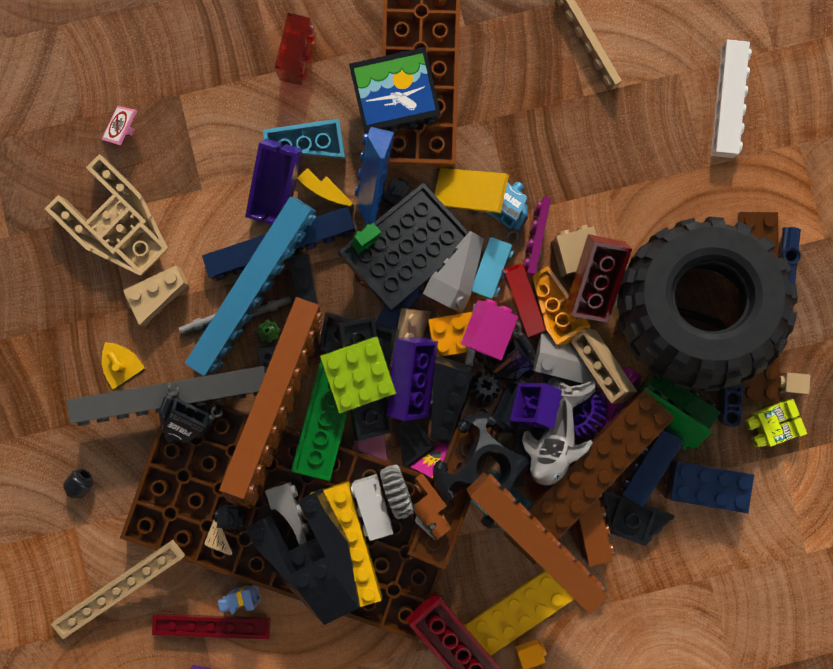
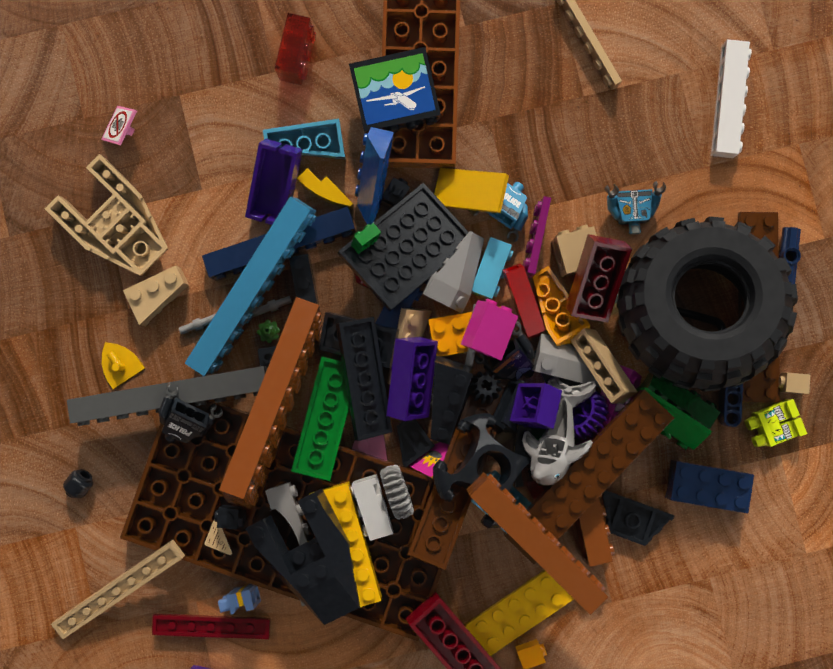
lime plate [320,337,396,414] -> none
dark orange plate [414,473,451,540] -> none
dark blue brick [621,428,684,506] -> none
none -> torso [605,181,666,235]

